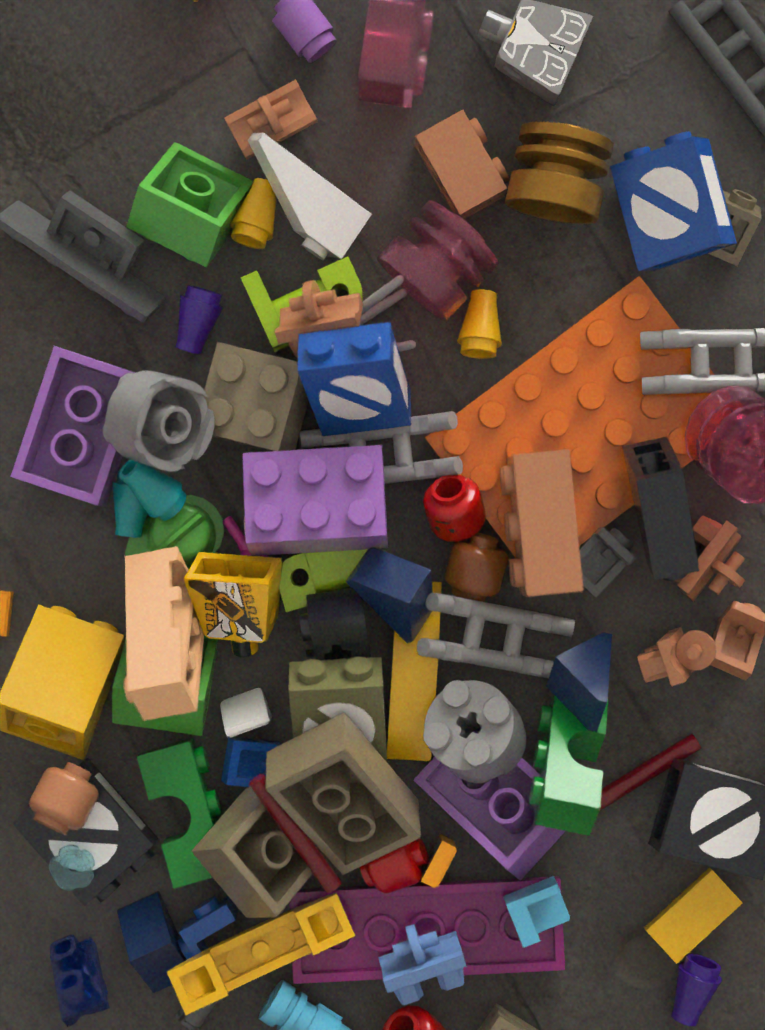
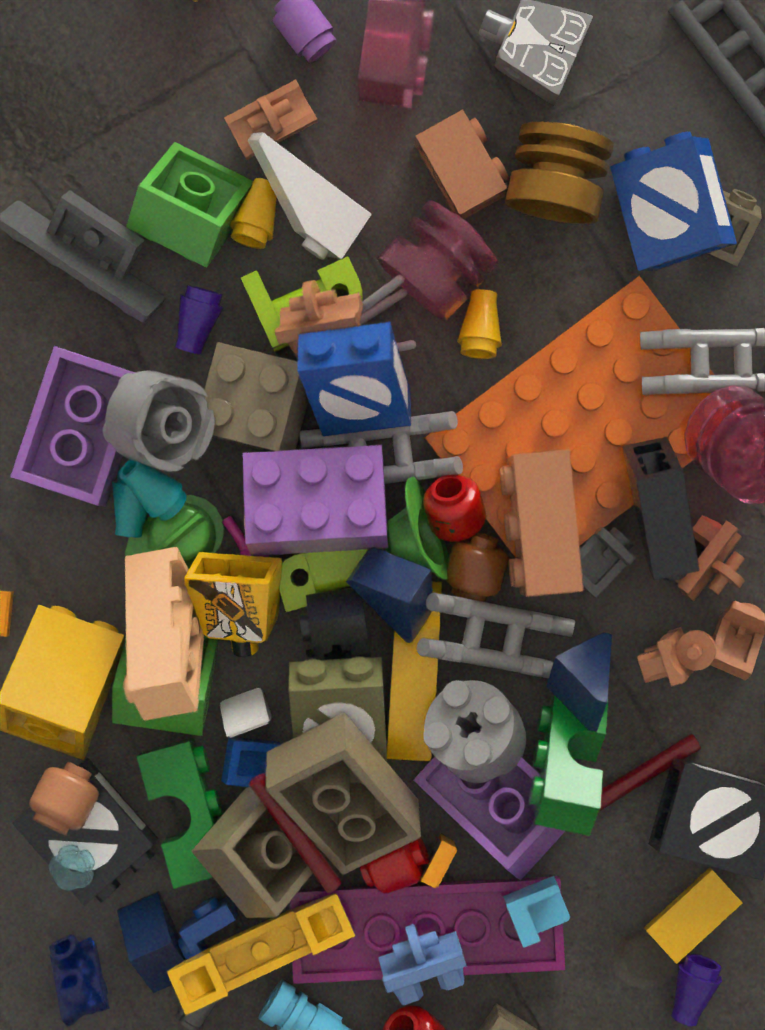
none -> bright green piece [386,476,449,580]

